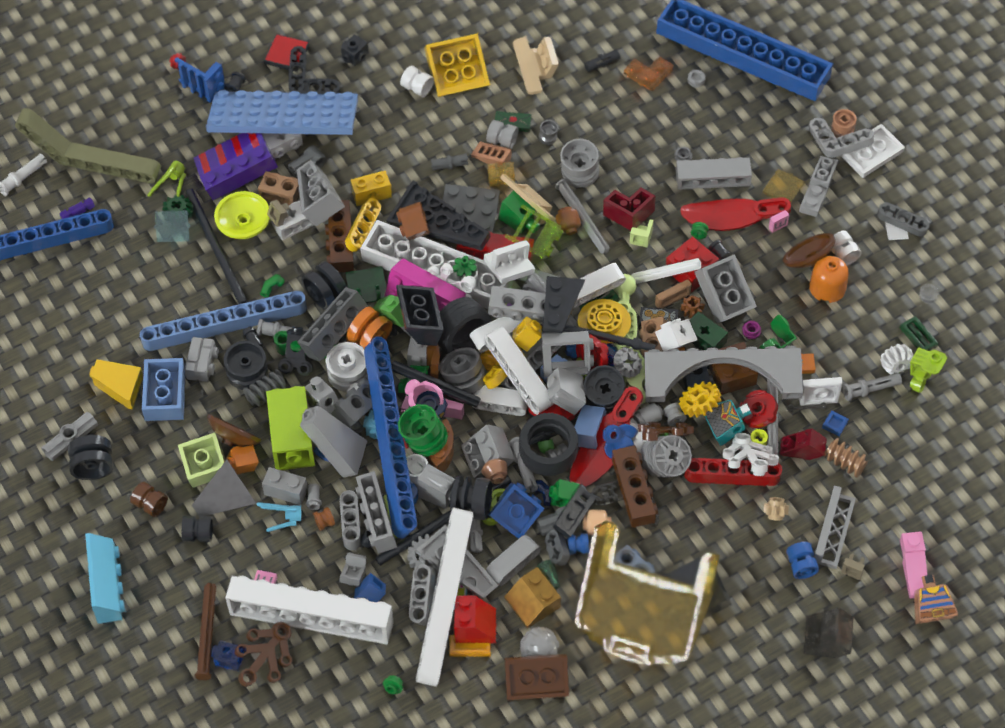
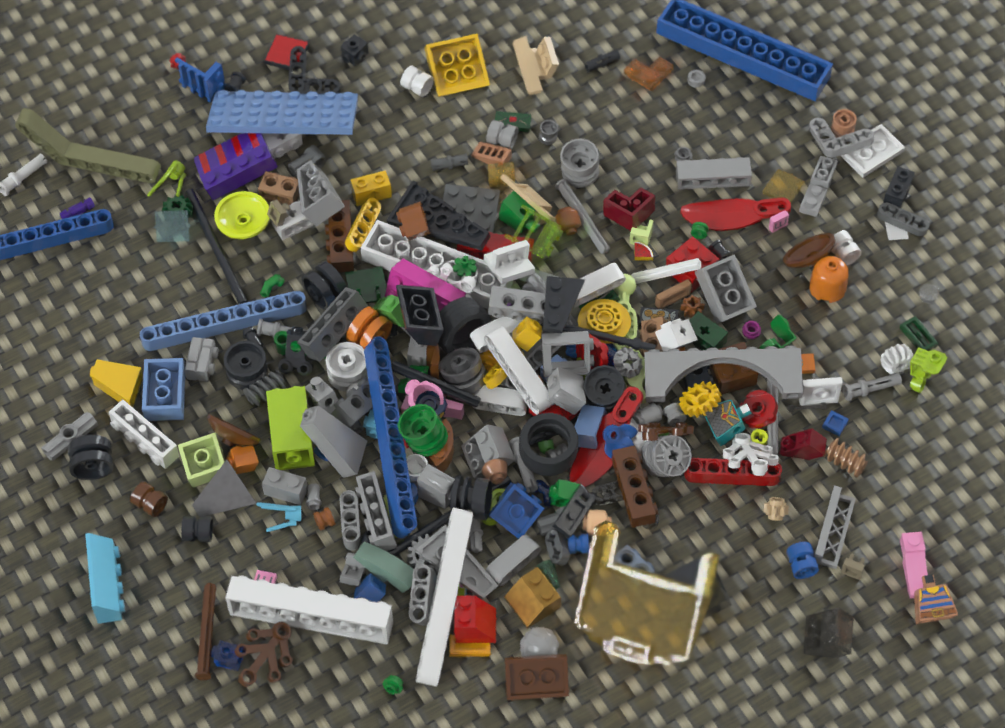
none -> white brick [109,400,180,469]
none -> sand green slope [353,542,414,593]
none -> tile [634,241,653,261]
none -> black brick [883,166,915,208]

